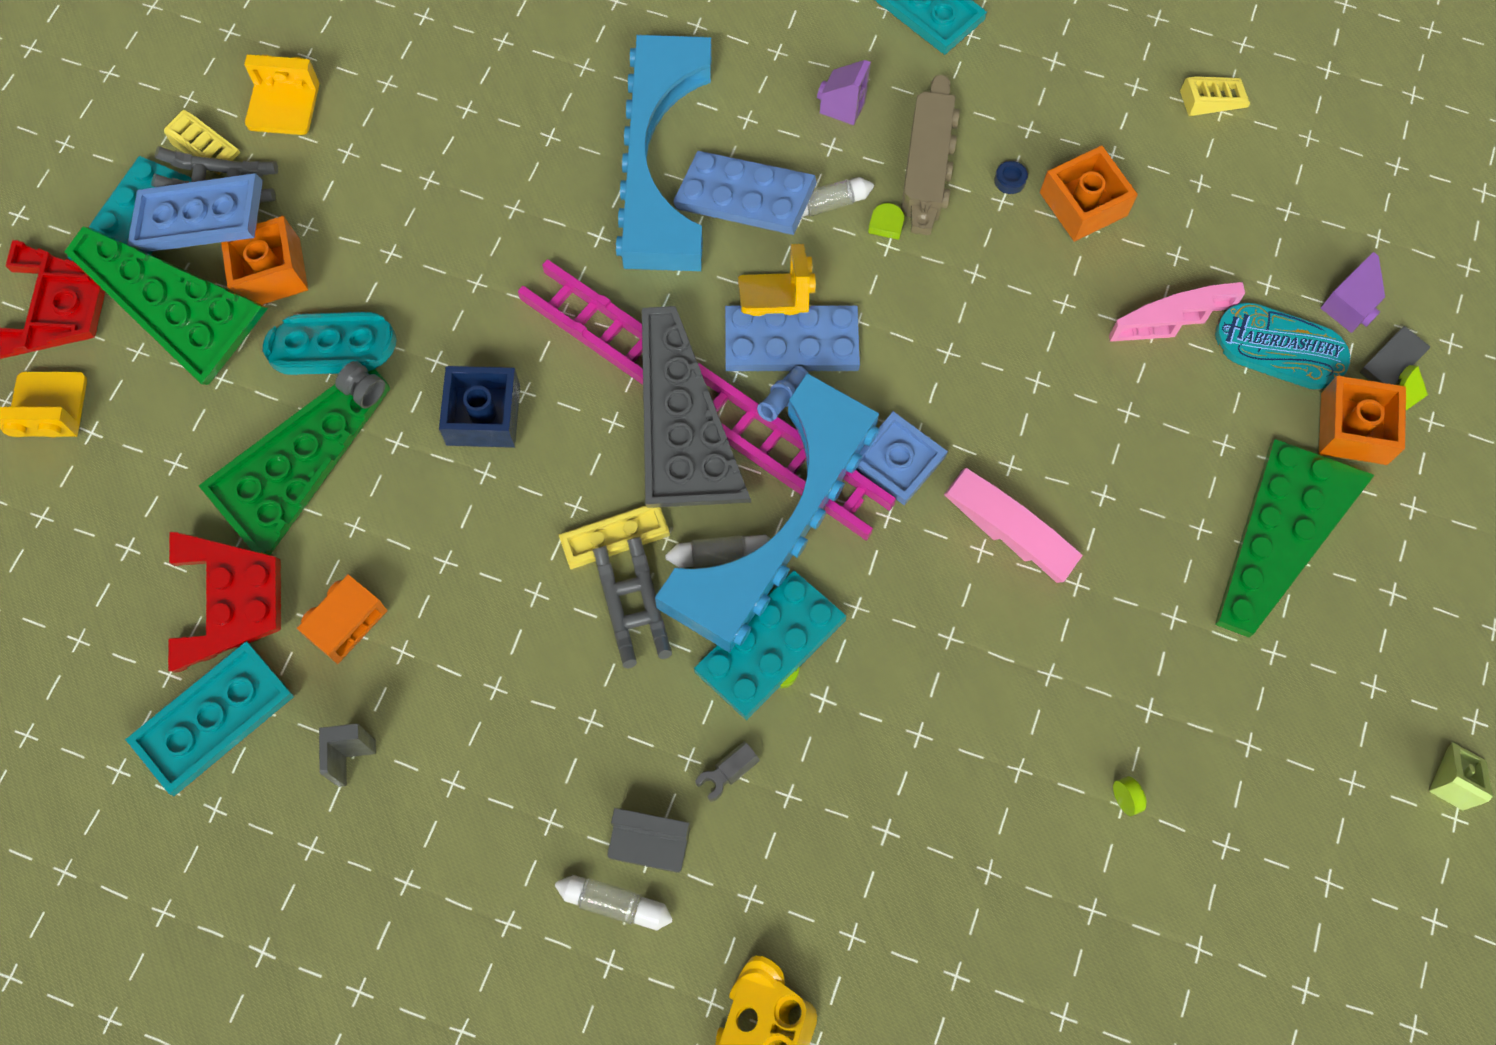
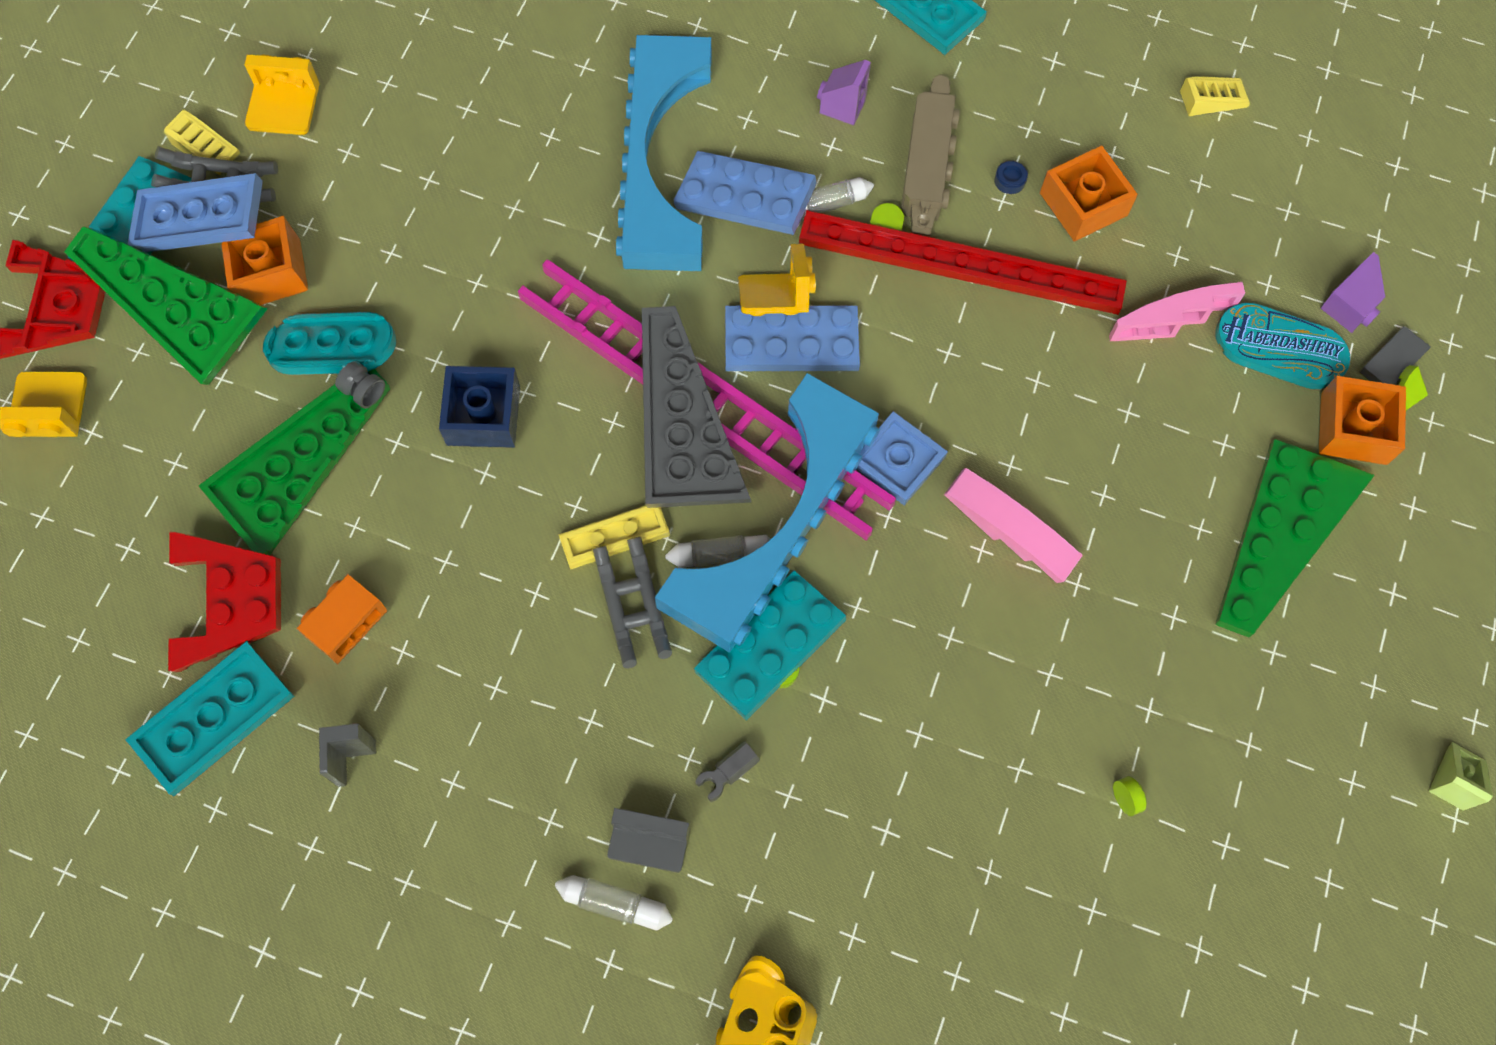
medium blue pin [757,366,808,421] -> none
none -> red plate [799,210,1127,315]

